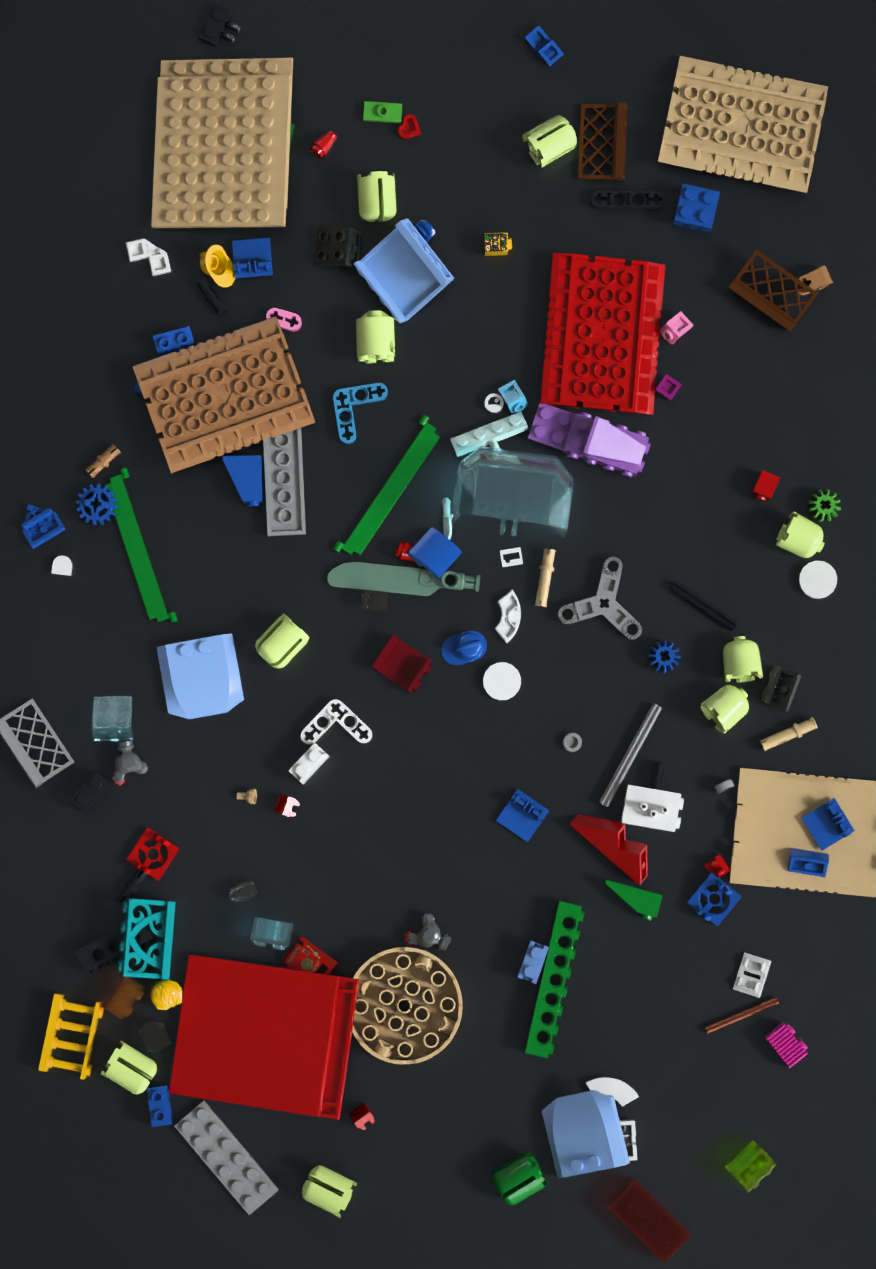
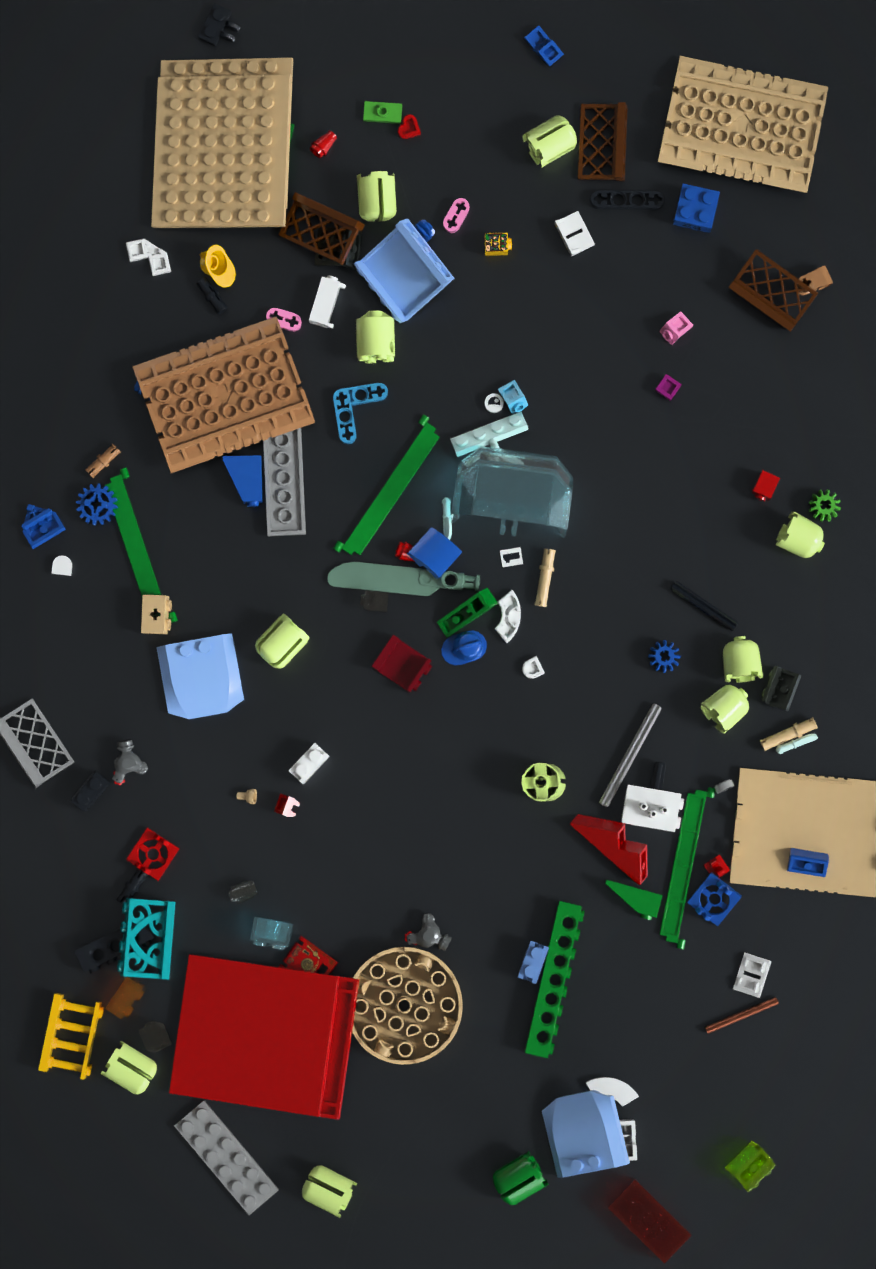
clear light blue bracket [92,696,133,741] -> none
blue brick [147,1084,173,1127] -> none
yellow hair [150,979,183,1010] -> none
blue hinge [153,326,195,357] -> none
blue hinge [232,238,273,279] -> none
white beam [301,699,372,745] -> none
red tile [349,1103,375,1130] -> none
white tile [483,662,521,700] -> none
blue hinge [496,789,549,842] -> none
medium lavender wedge [528,403,651,477] -> none
red piece [540,253,665,415] -> none
light grey piece [558,557,642,640] -> none
light grey tile [563,733,582,752] -> none
dark pink brick [764,1023,808,1068] -> none
white tile [799,560,837,599] -> none
blue hinge [802,798,855,851] -> none
none -> tan brick [141,595,172,635]
none -> reddish brown fence [279,192,365,265]
none -> white brick [309,275,346,329]
none -> green slope [437,588,498,638]
none -> bright pink beam [443,198,469,233]
none -> yellowish green cylinder [521,763,566,801]
none -> white tile [522,656,545,679]
none -> white piece [554,211,595,257]
none -> green piece [659,787,715,950]
none -> light aqua piece [776,734,818,754]

